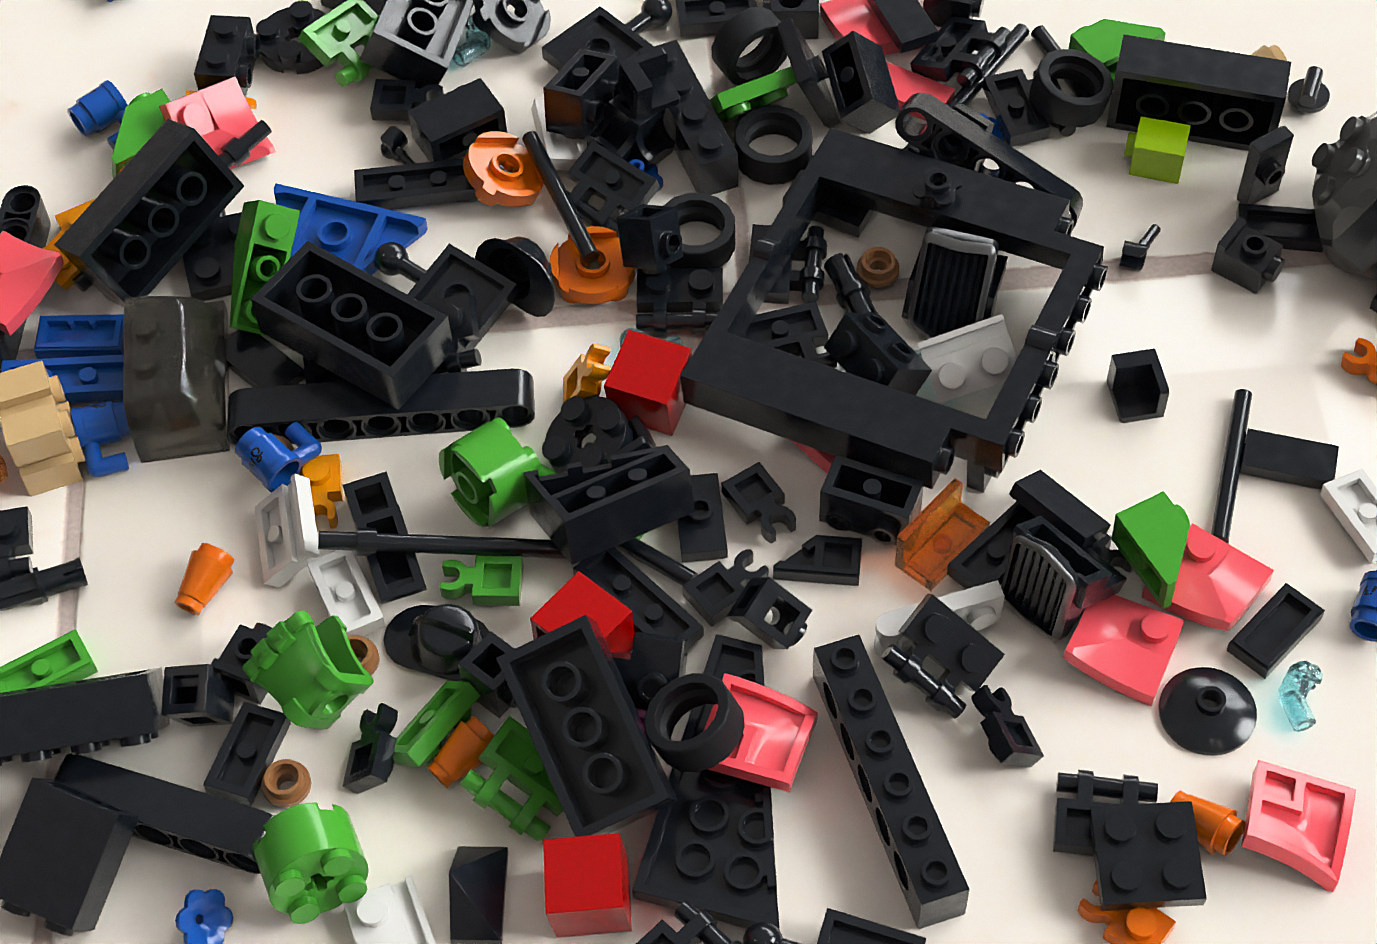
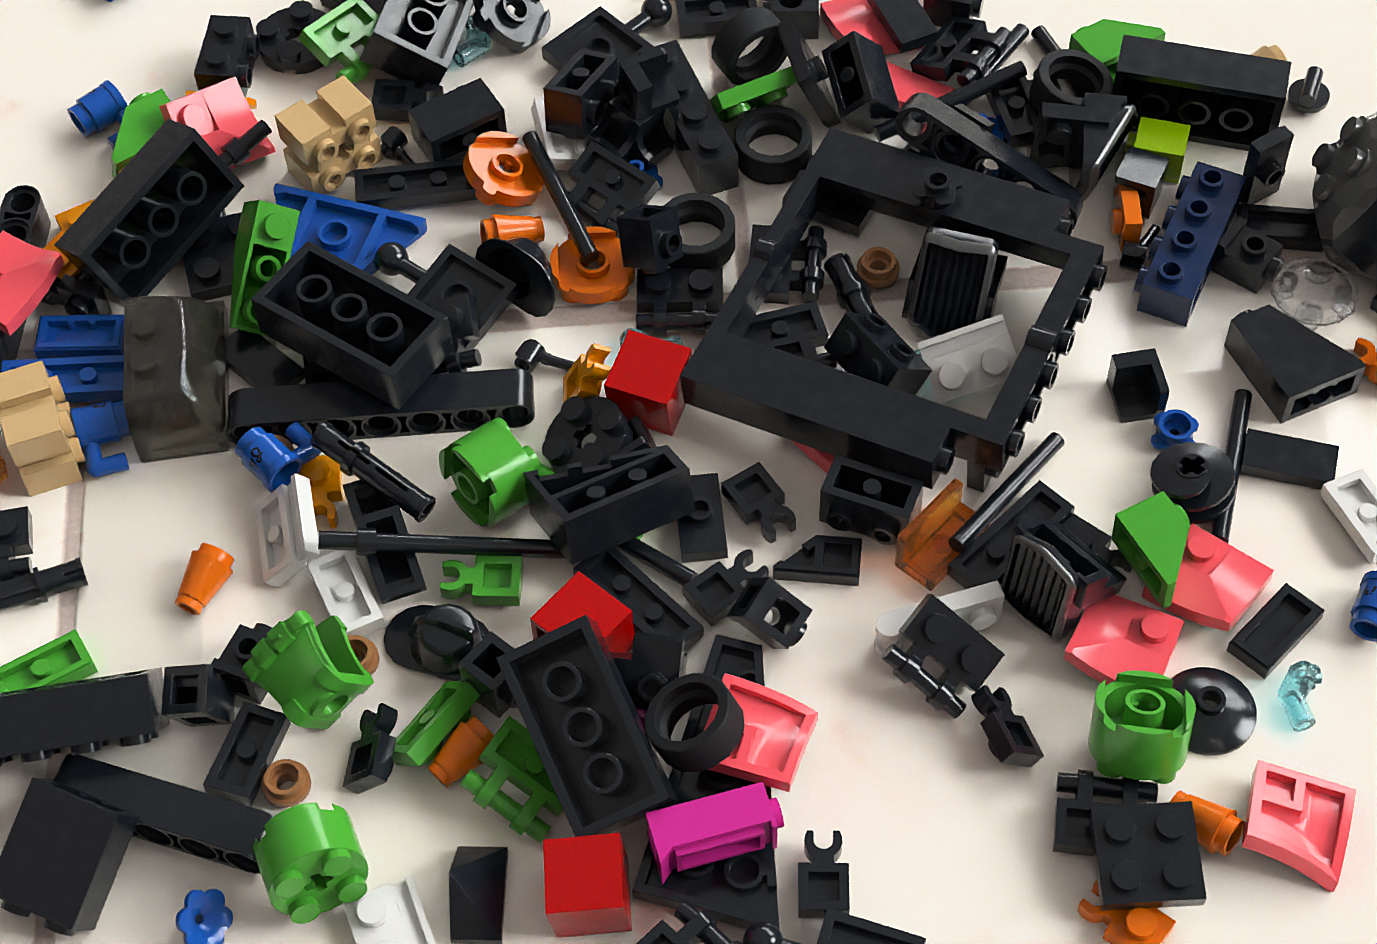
black brick [813,634,970,930] -> none
black tile [1009,469,1111,549] -> none
none -> black plate [41,274,112,315]
none -> tan brick [274,75,383,194]
none -> black pin [310,421,436,523]
none -> orange cone [480,214,545,243]
none -> black hand [514,339,574,373]
none -> dark pink window [645,782,784,885]
none -> black plate [798,830,850,918]
none -> black bar [873,60,1027,142]
none -> black bar [948,432,1065,553]
none -> black piece [1027,92,1138,202]
none -> bright green brick [1088,670,1196,784]
none -> orange plate [1110,184,1143,251]
none -> panel [1114,146,1170,219]
none -> dark blue brick [1134,161,1247,327]
none -> blue plate [1150,409,1199,450]
none -> black piece [1150,442,1236,525]
none -> black slope [1224,304,1366,424]
none -> clear dish [1270,256,1359,331]

